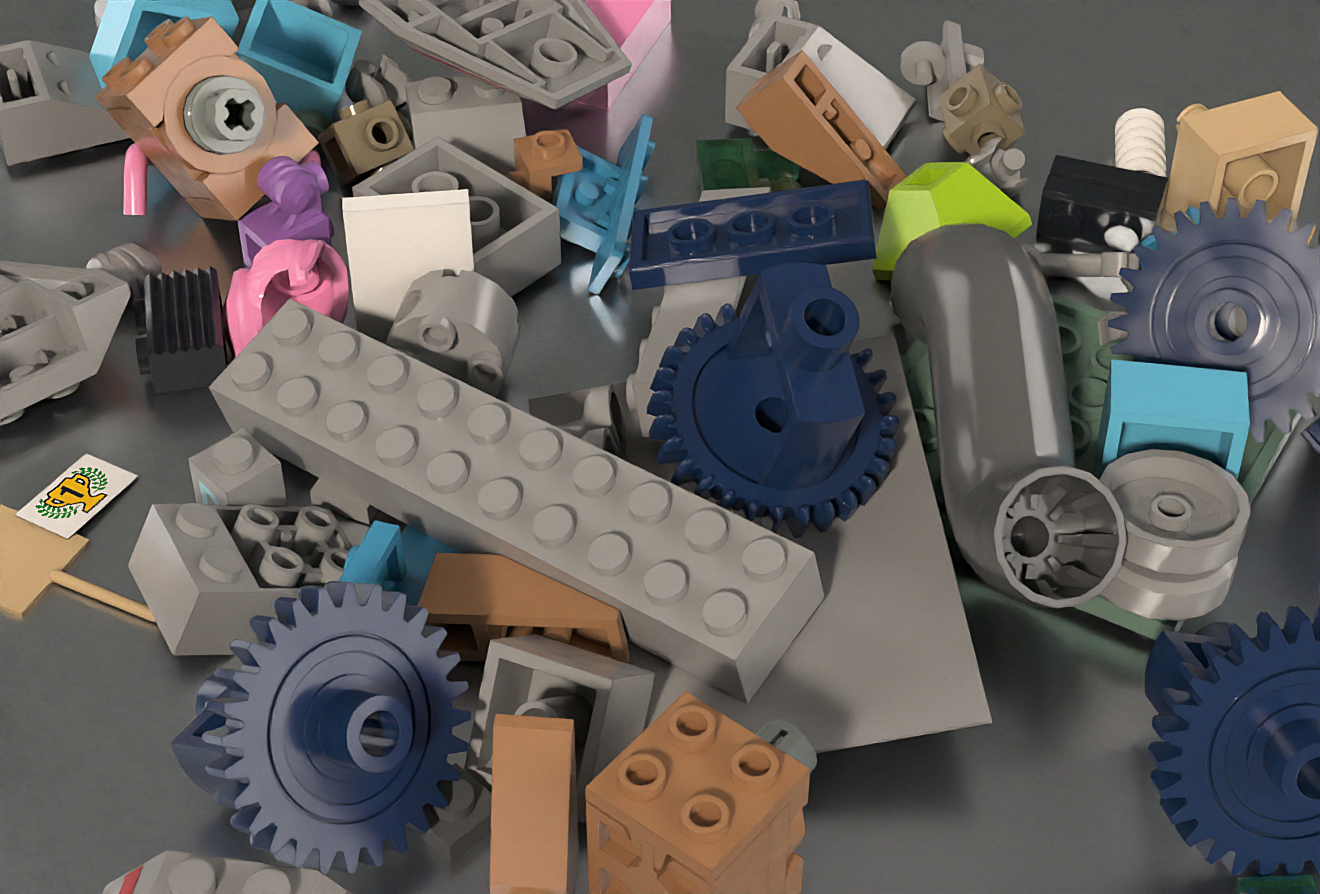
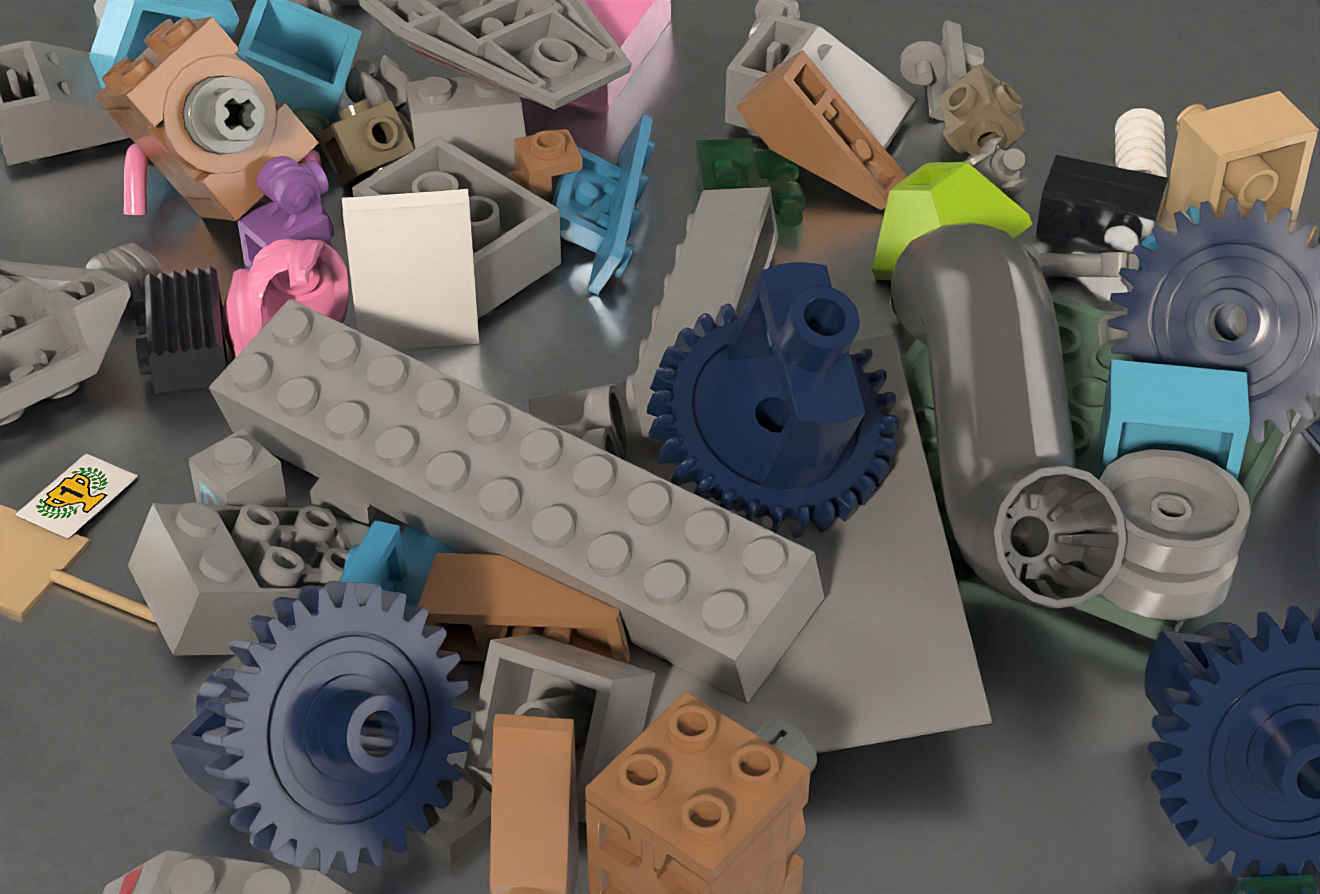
light grey brick [385,269,521,397] -> none
dark blue tile [629,180,877,290] -> none

